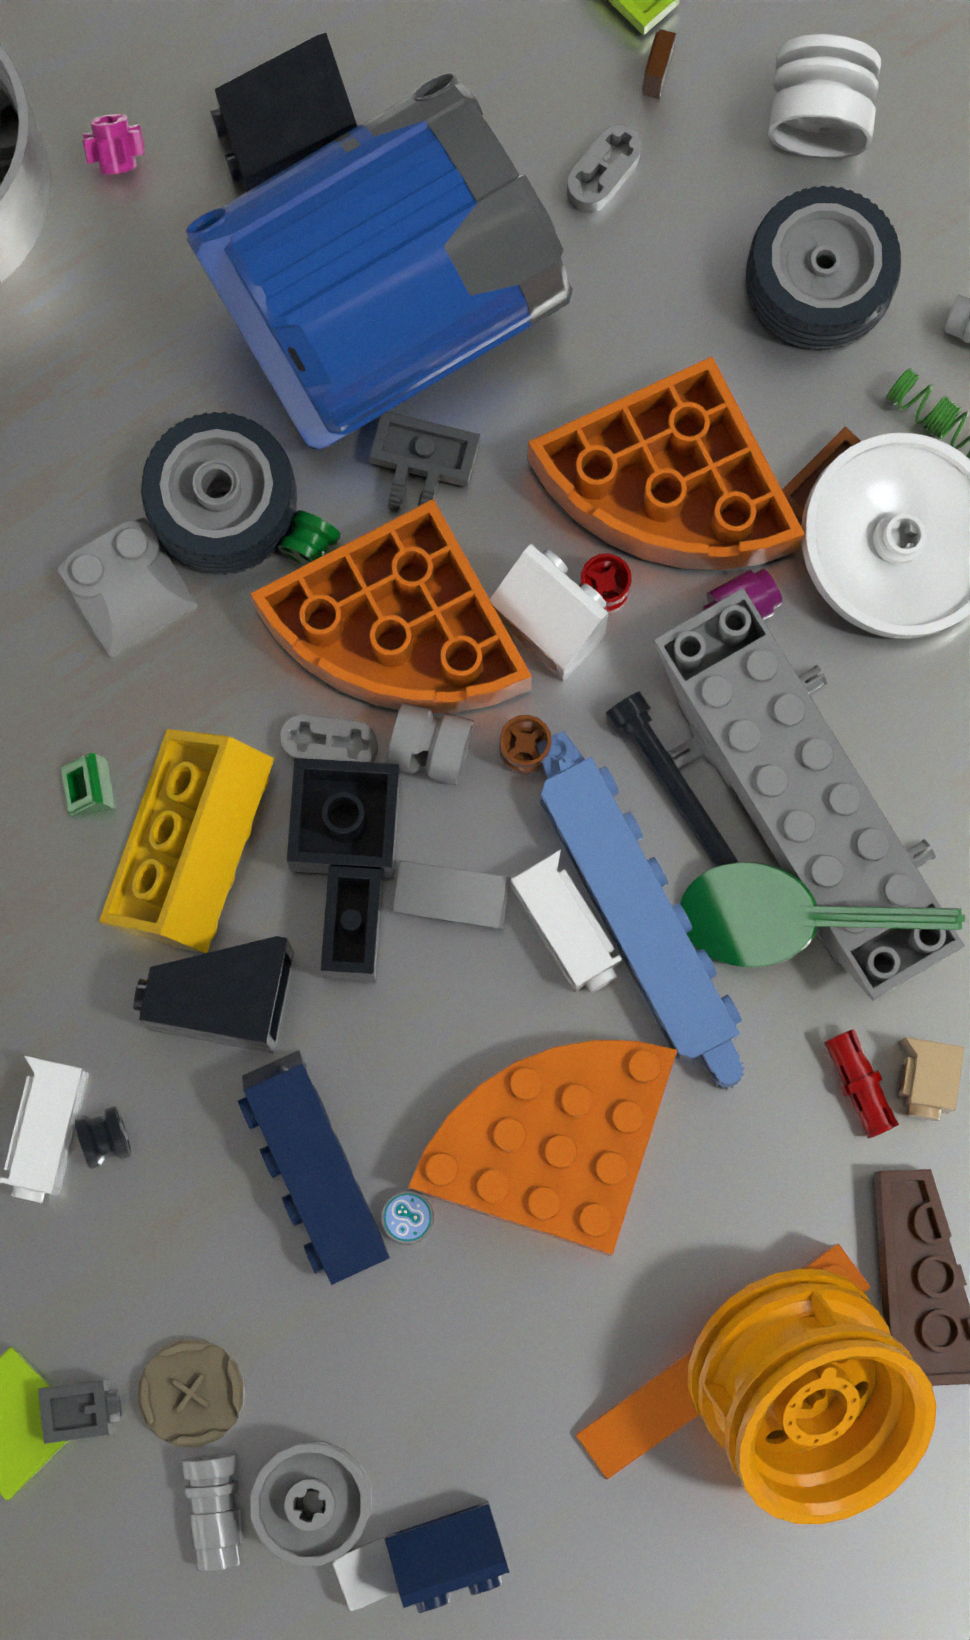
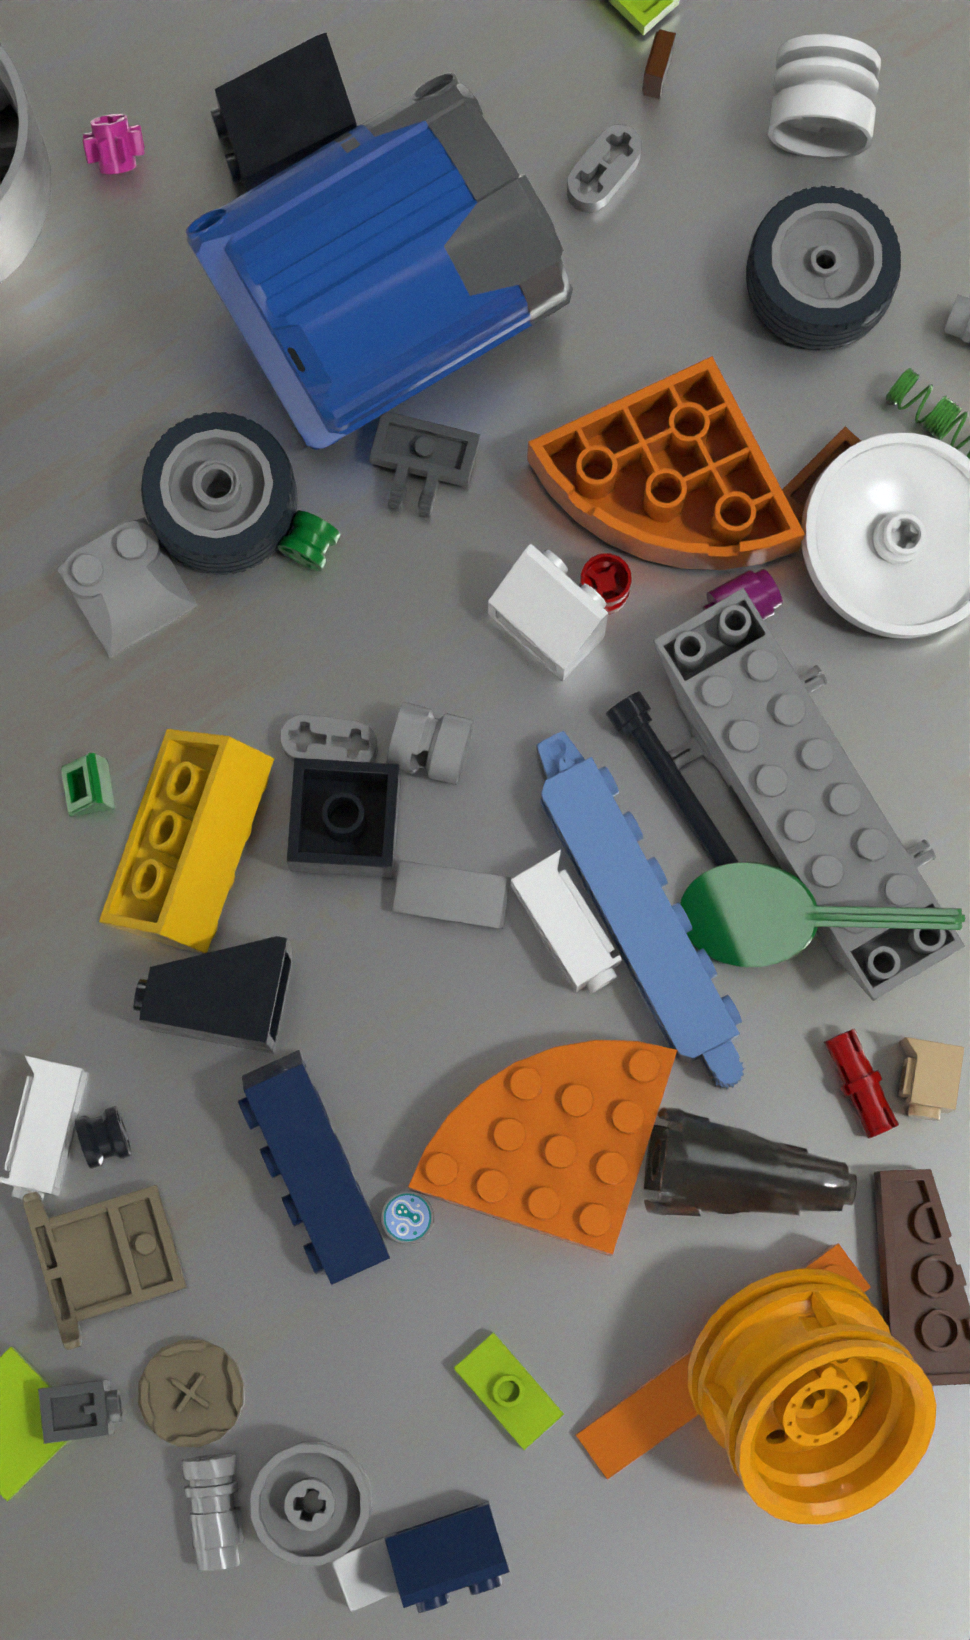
orange brick [250,499,532,713] -> none
black brick [320,866,384,982] -> none
dark orange wheel [499,715,552,775] -> none
none -> dark tan piece [23,1185,187,1350]
none -> lime plate [454,1332,564,1450]
none -> clear smoke cone [644,1107,857,1216]

